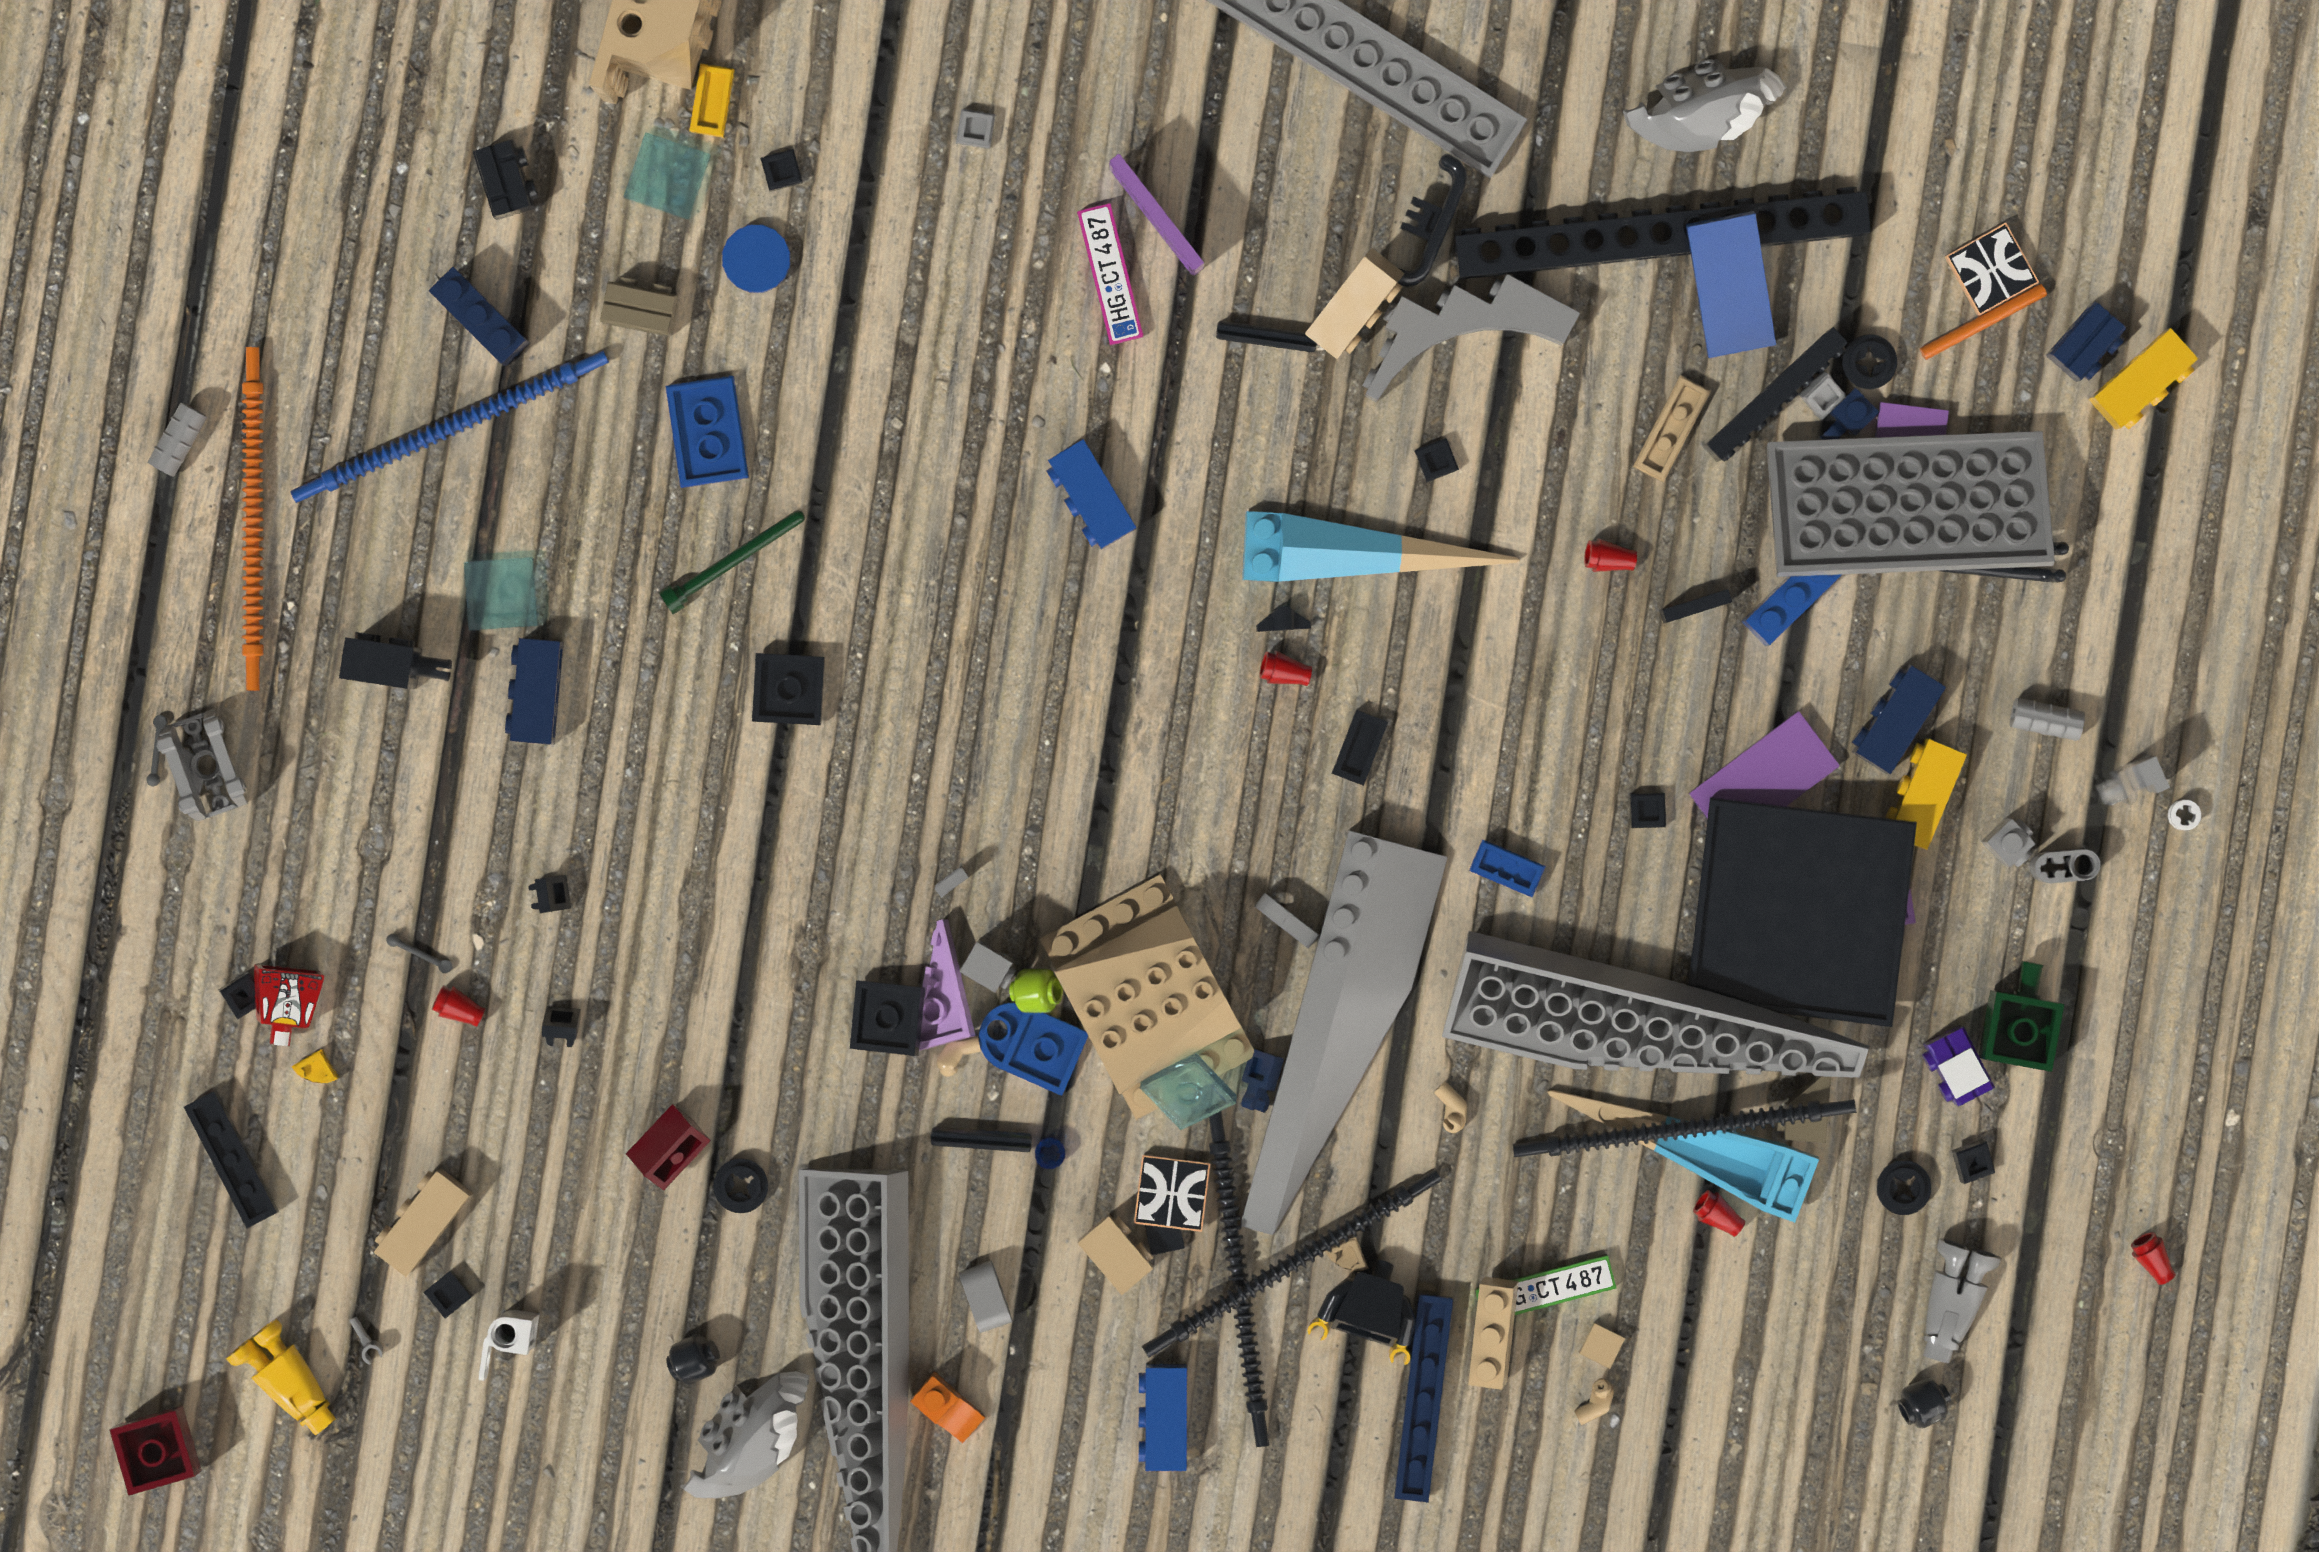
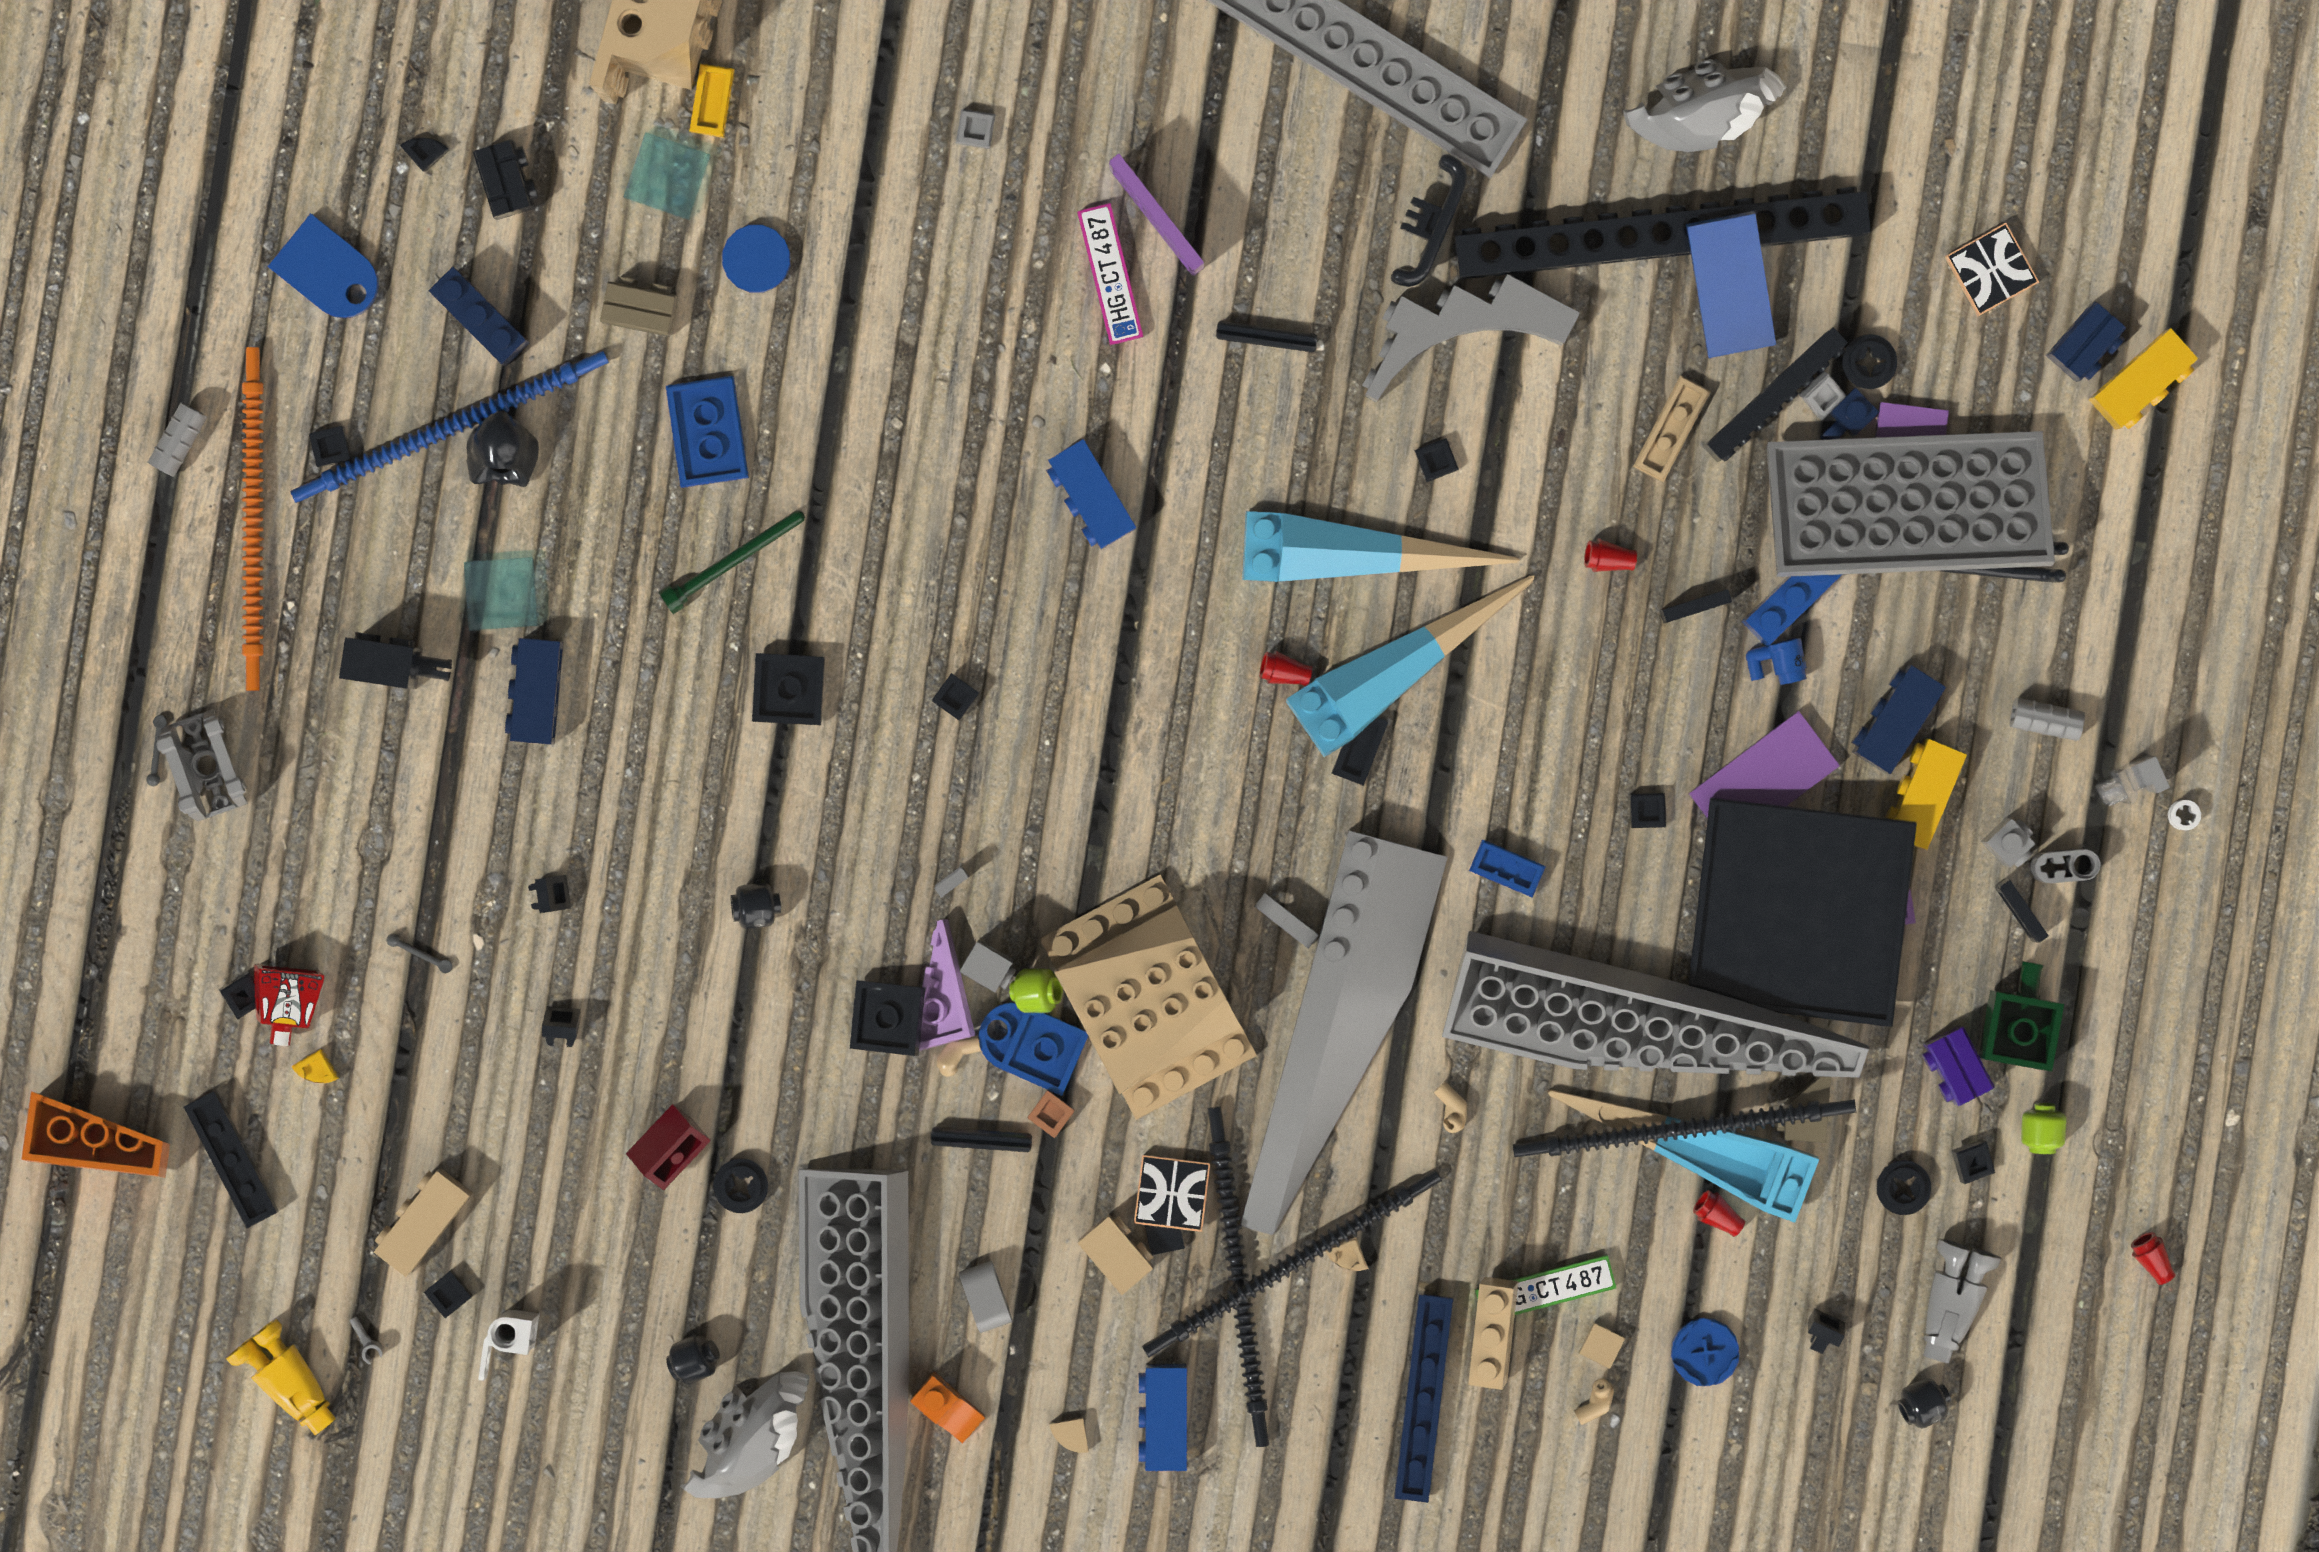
dark red brick [109,1405,202,1496] -> none
red cone [431,985,486,1027] -> none
black tile [760,149,803,192] -> none
clear blue bush [1035,1137,1065,1169] -> none
clear light blue tile [1140,1053,1237,1130] -> none
dark blue plate [1241,1048,1284,1113] -> none
black piece [1256,606,1311,632] -> none
tan brick [1305,248,1405,359] -> none
black torso [1308,1260,1416,1365] -> none
orange bar [1920,284,2047,360] -> none
white sticker [1938,1048,1989,1099] -> none
none -> orange wedge [21,1091,170,1178]
none -> blue tile [268,213,379,318]
none -> black tile [309,426,352,468]
none -> black tile [400,138,450,172]
none -> black piece [466,411,539,487]
none -> black head [730,883,781,929]
none -> black plate [932,673,979,721]
none -> nougat plate [1027,1090,1075,1138]
none -> tan tile [1049,1417,1089,1453]
none -> medium azure plate [1286,576,1535,757]
none -> blue tile [1671,1318,1739,1386]
none -> blue piece [1746,638,1807,685]
none -> black tile [1808,1308,1845,1354]
none -> black tile [1995,879,2049,943]
none -> lime head [2021,1103,2067,1154]

